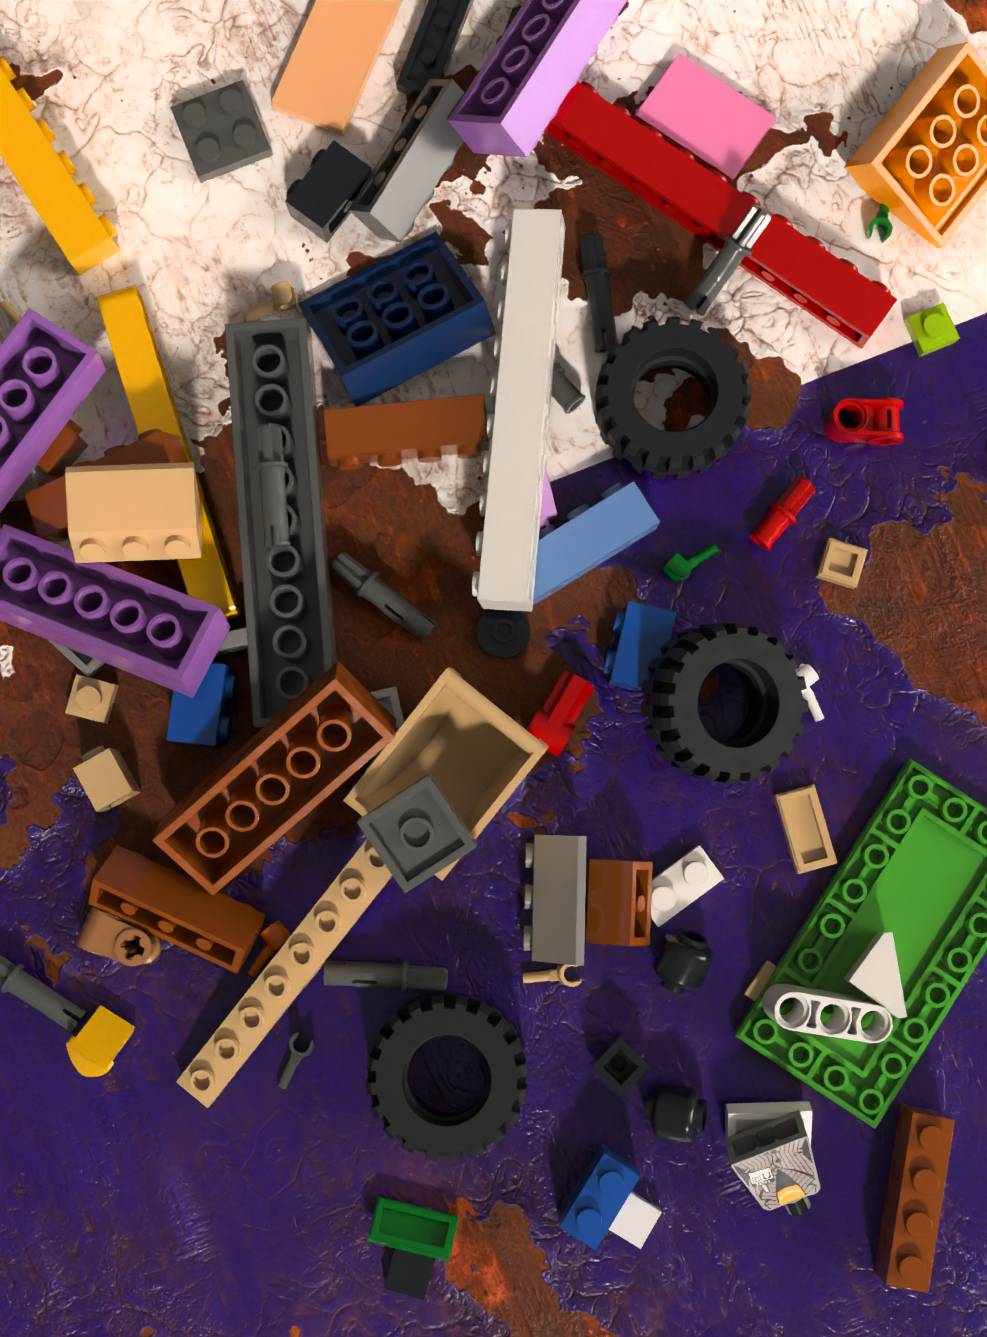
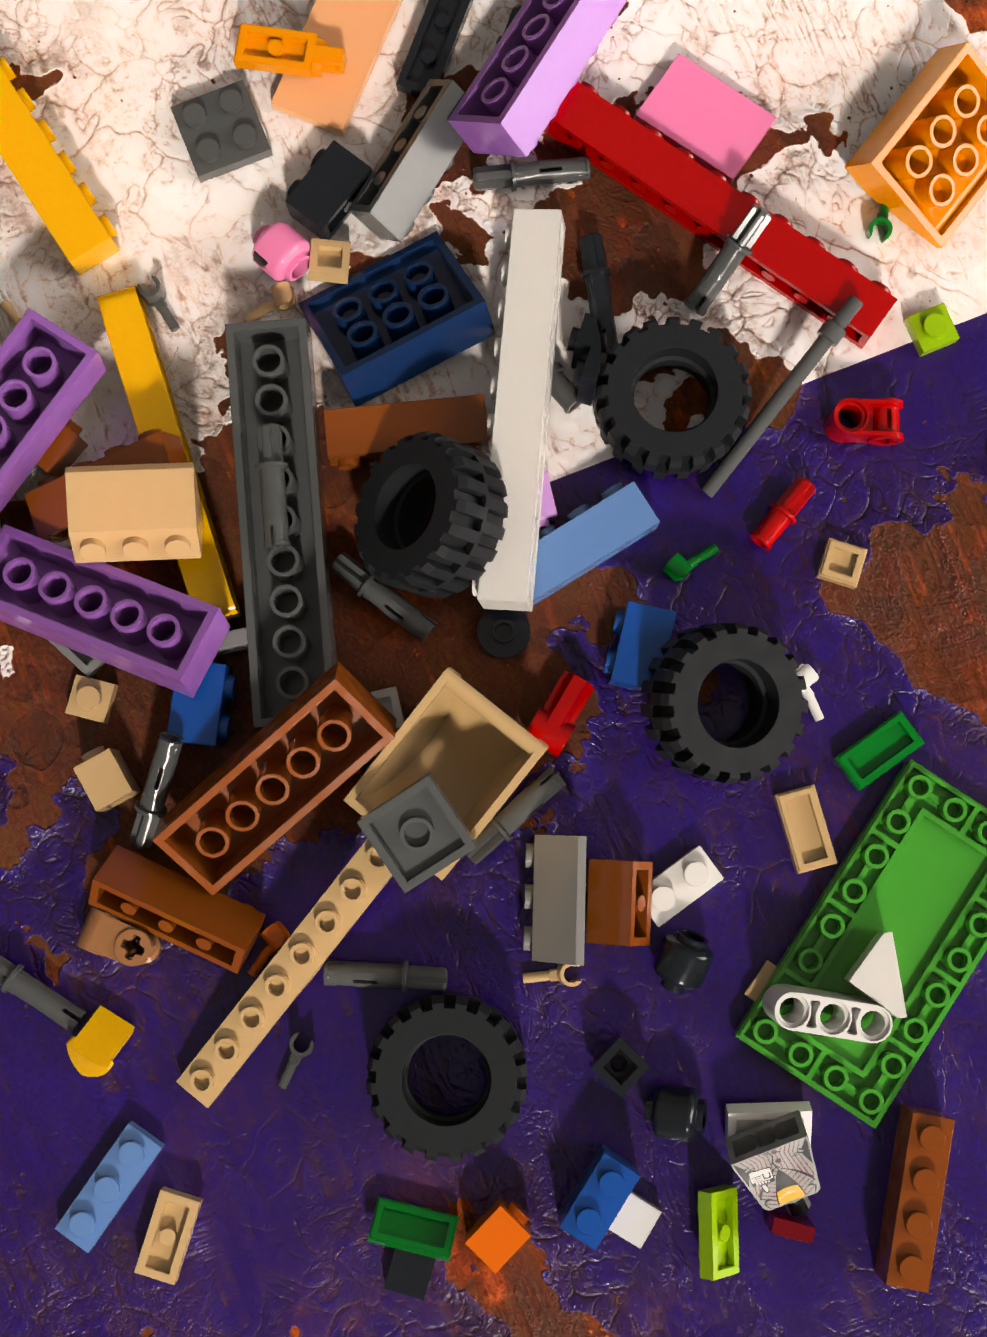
none -> medium blue plate [55,1121,165,1253]
none -> dark grey axle [129,731,184,849]
none -> tan plate [134,1186,203,1285]
none -> dark grey hand [137,276,180,332]
none -> light orange hinge [233,23,347,78]
none -> bright pink head [252,222,310,282]
none -> tan plate [308,238,351,284]
none -> black tyre [354,431,508,598]
none -> orange brick [465,1196,531,1274]
none -> dark grey axle [466,766,567,864]
none -> dark grey axle [472,156,590,192]
none -> black slope [567,313,601,406]
none -> lime plate [697,1184,739,1281]
none -> dark grey bar [699,295,864,498]
none -> dark red tile [764,1209,816,1244]
none -> green tile [833,710,925,791]

